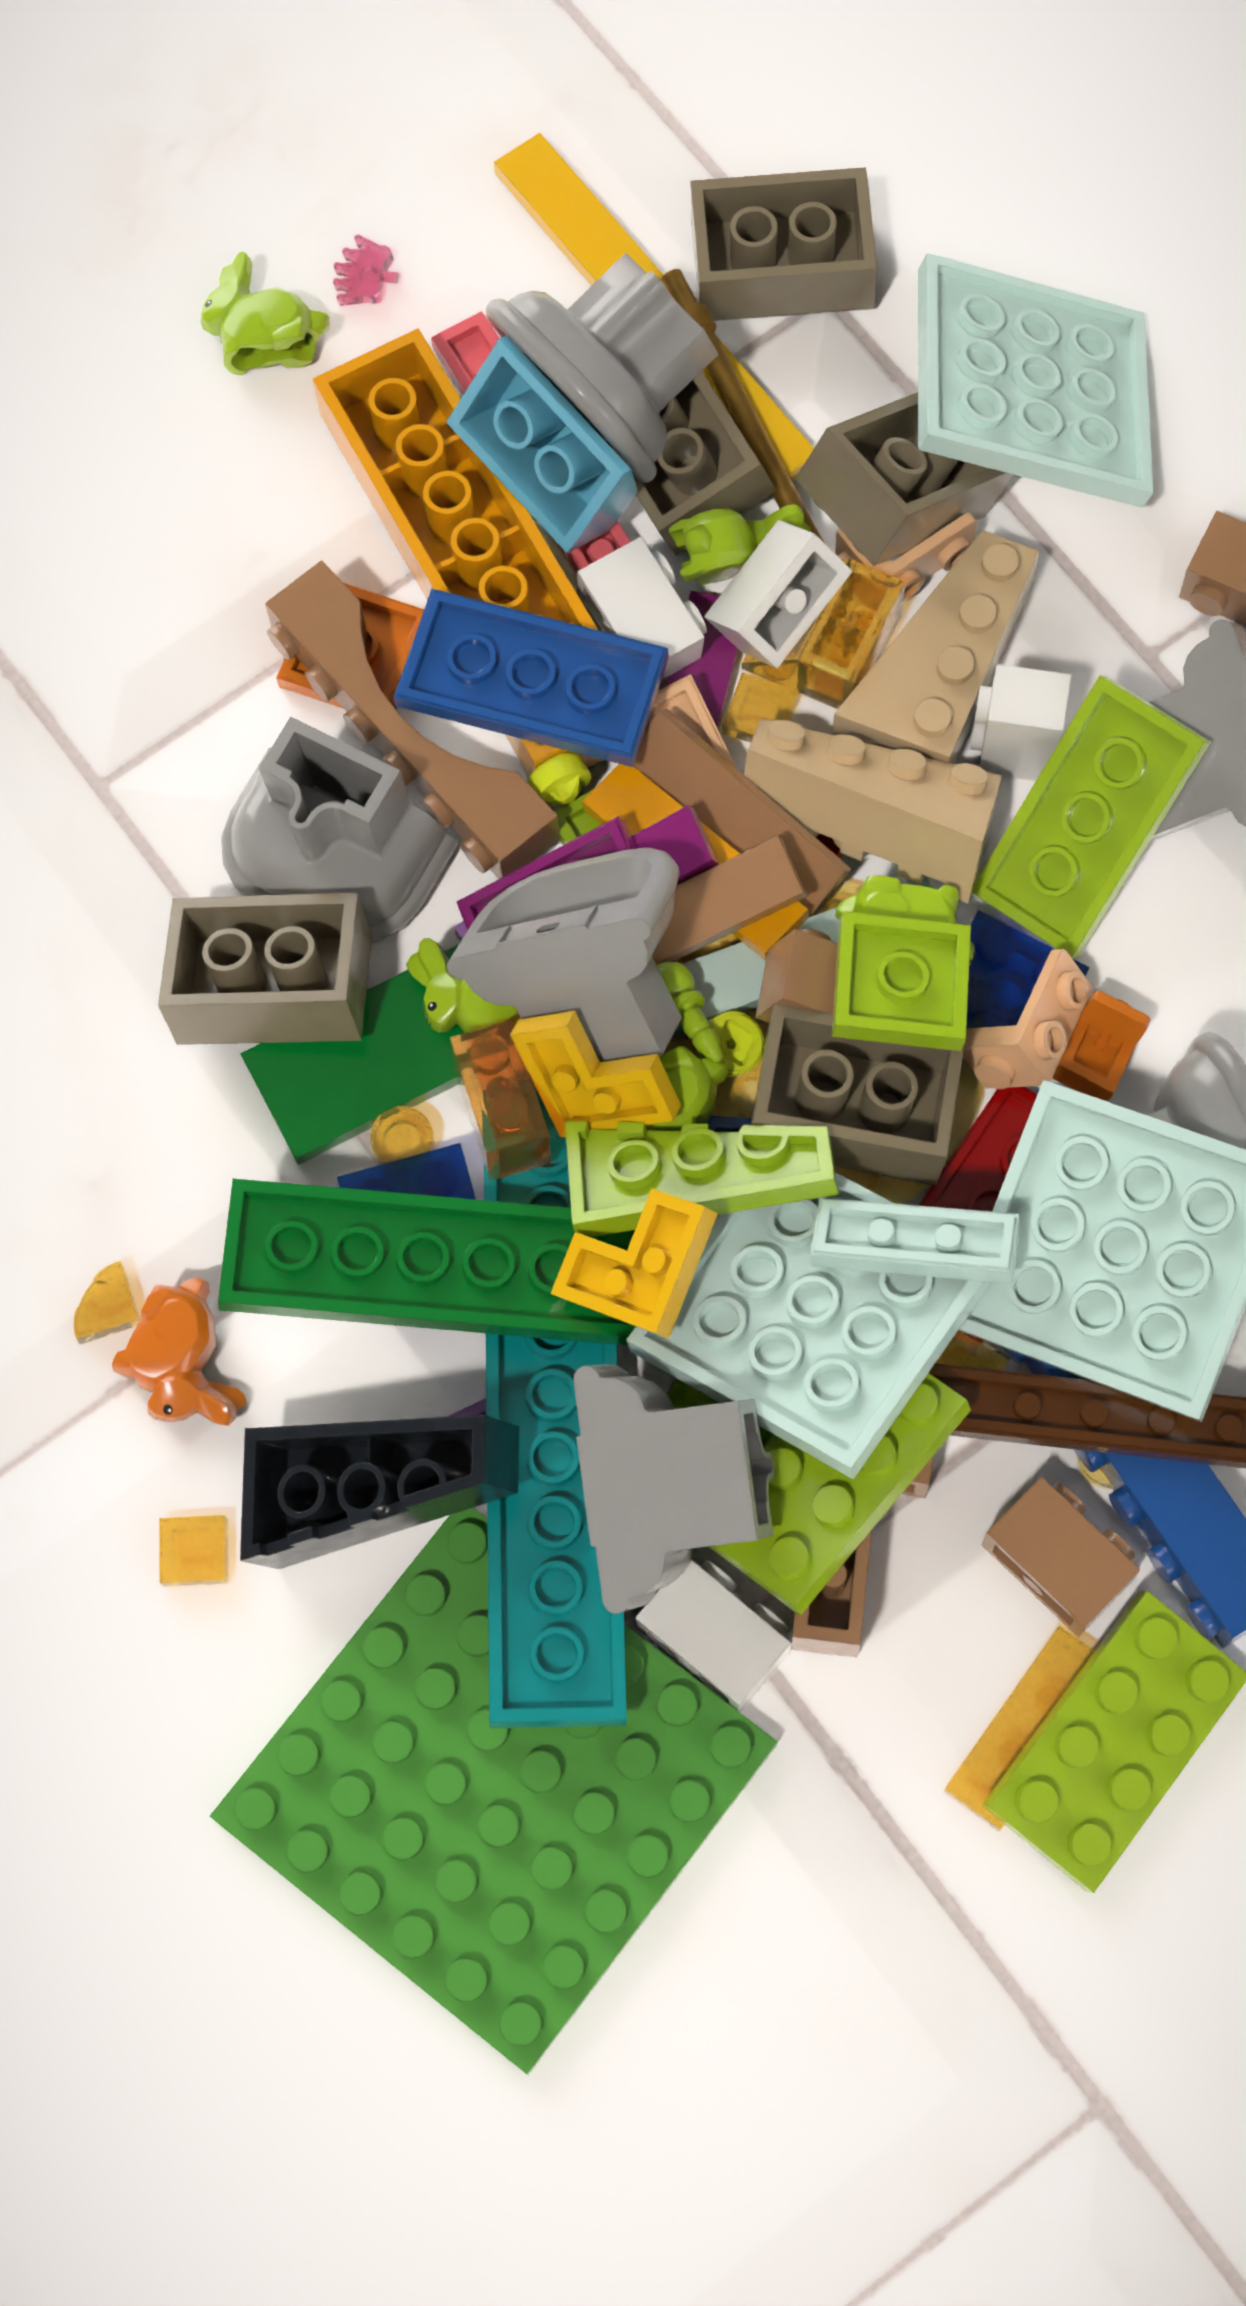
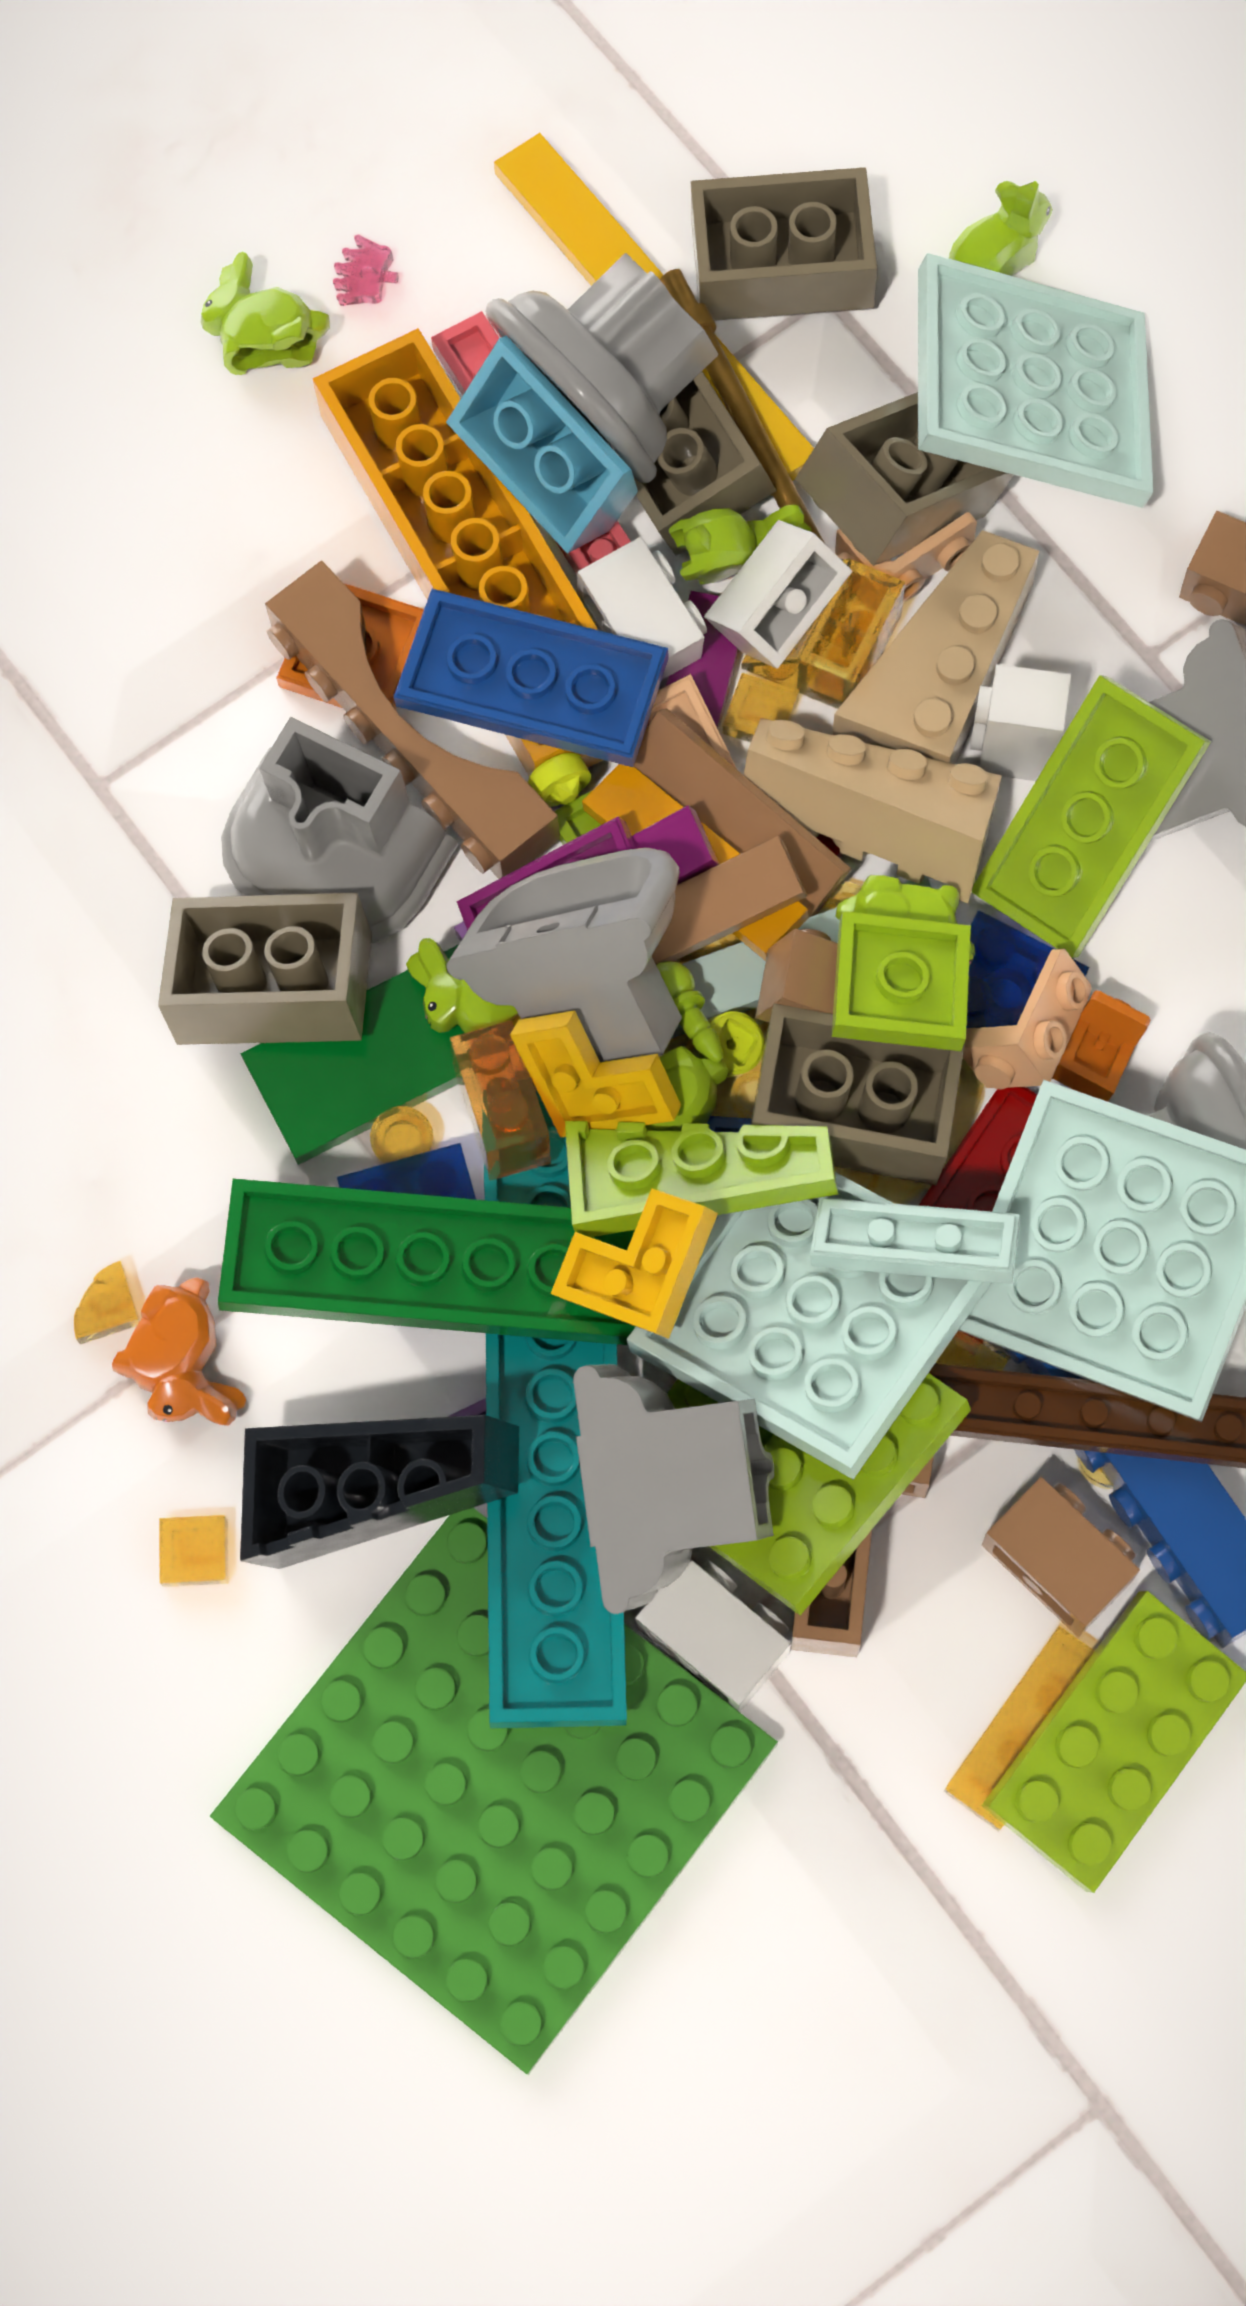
none -> lime animal [948,180,1053,276]

